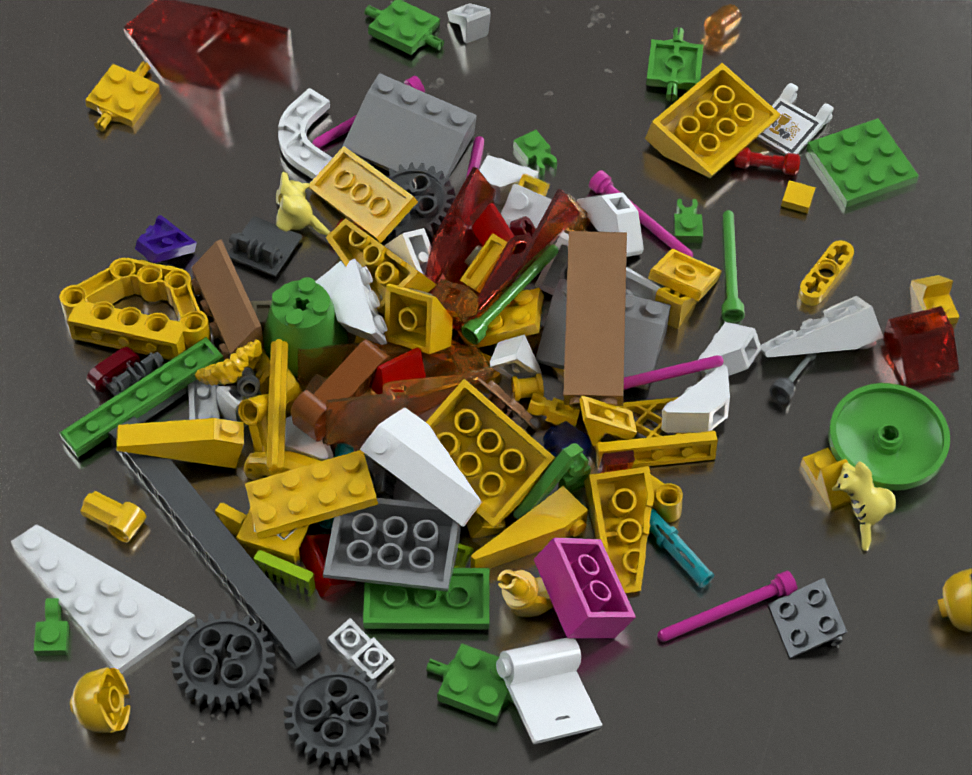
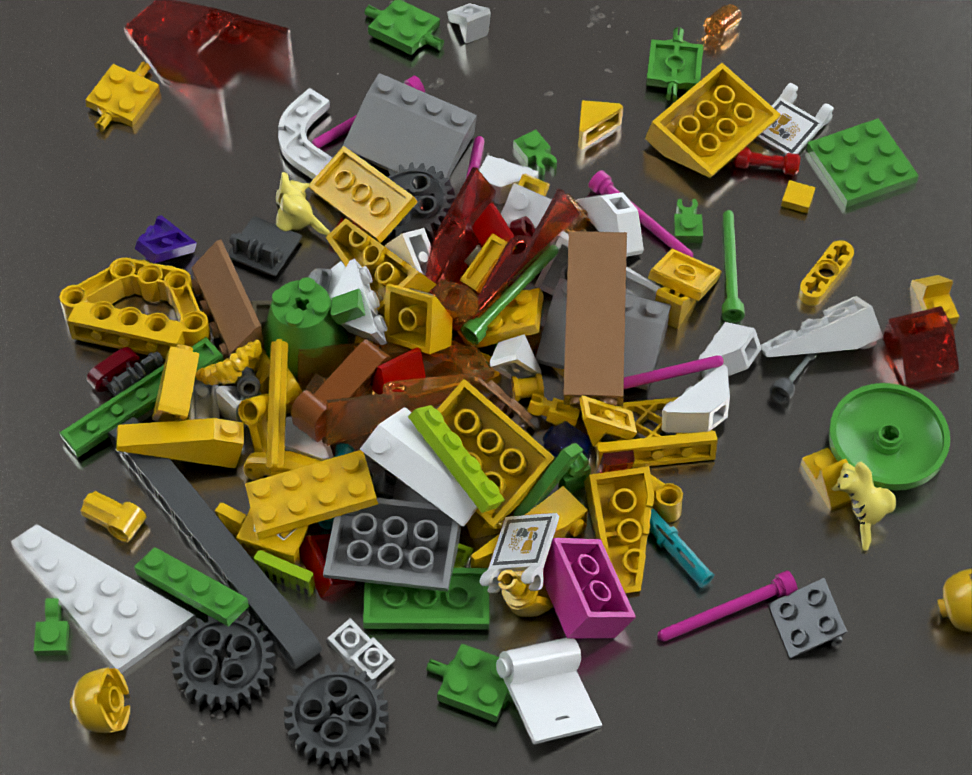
none -> bright green plate [134,547,249,627]
none -> yellow slope [152,344,200,422]
none -> light grey tile [309,268,332,292]
none -> bright green slope [331,288,366,325]
none -> lime plate [408,405,505,513]
none -> white flag [480,513,560,593]
none -> yellow slope [578,100,623,150]

